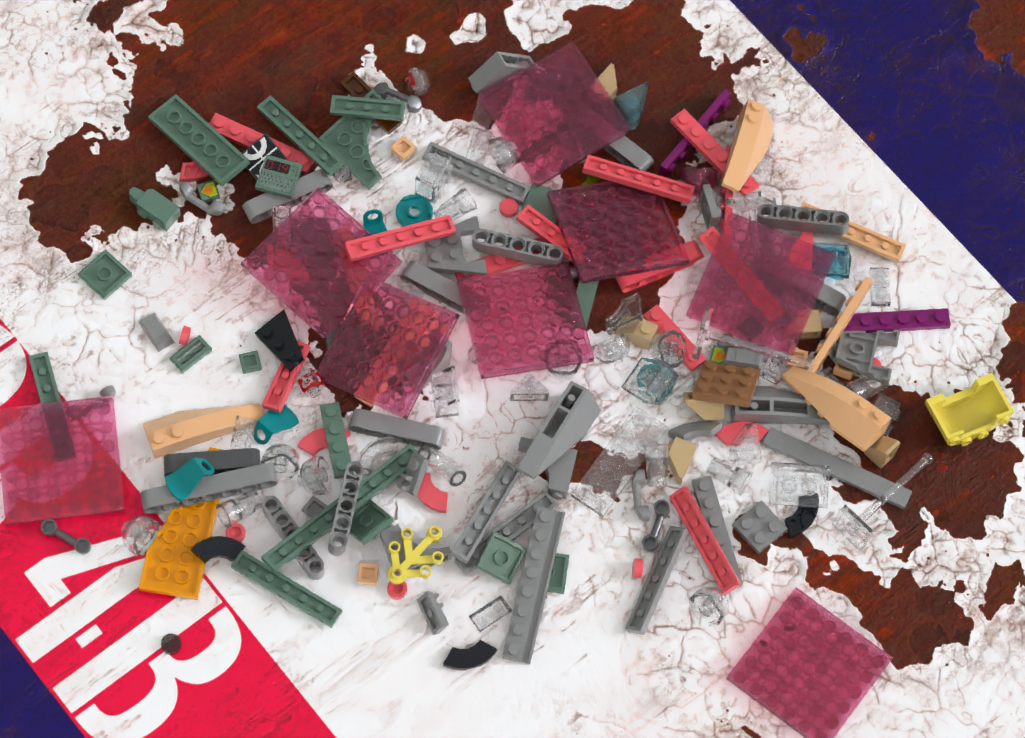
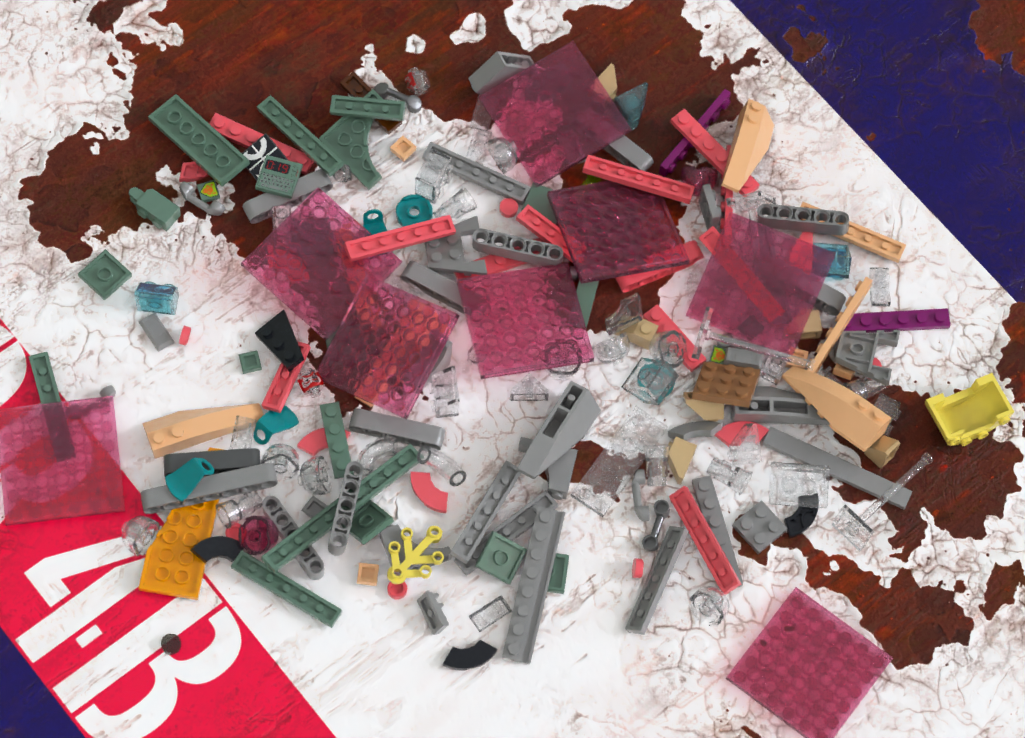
flat silver bar [41,519,91,555] -> none
sand green tile [170,335,212,374] -> none
light grey plate [397,452,430,496] -> none
none -> clear light blue slope [134,281,179,315]
none -> clear pink cylinder [238,515,279,555]

